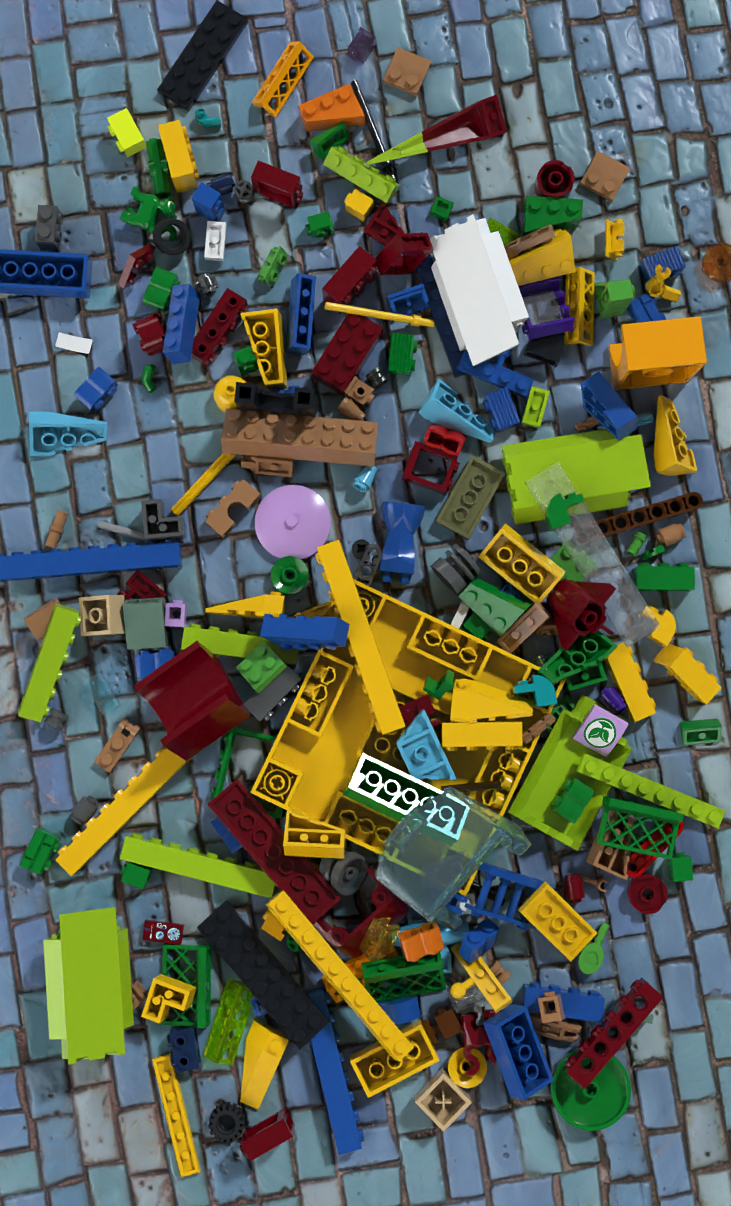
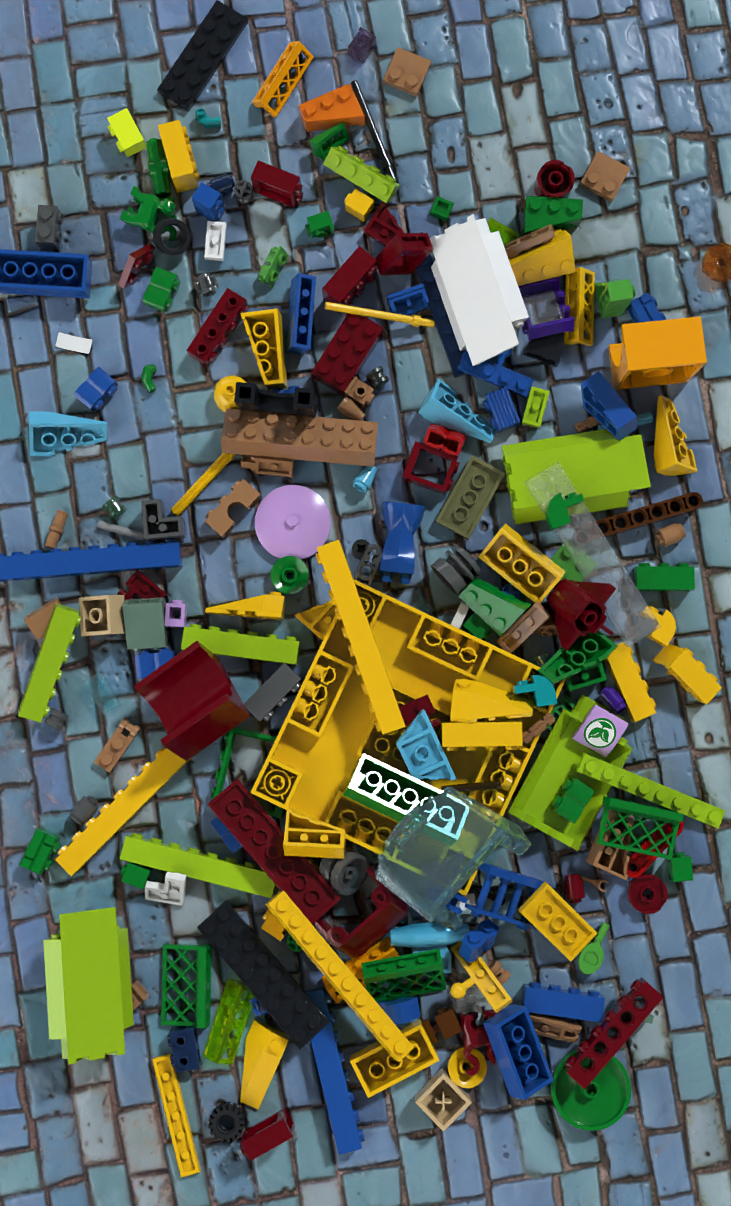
dark red brick [132,312,166,356] -> none
yellow brick [141,974,197,1024] -> none
dark red tile [142,919,184,945] -> none
blue brick [162,284,200,364] -> none
green brick [233,346,259,376] -> none
bright green plate [236,641,287,694] -> none
blue wedge [260,614,350,651] -> none
clear yellow hinge [359,918,401,962] -> none
dark red plate [365,95,507,165] -> none
green brick [388,333,418,376] -> none
orange brick [398,921,444,962] -> none
green bracket [423,670,455,700] -> none
medium nougat brick [538,991,566,1023] -> none
yellow hinge [605,219,625,261] -> none
bright green pin [626,531,647,557] -> none
blue brick [639,246,685,283] -> none
green tile [641,544,665,561] -> none
yellow bar [645,264,681,303] -> none
green slope [680,718,722,745] -> none
none -> clear green wheel [102,496,127,520]
none -> white plate [145,872,186,906]

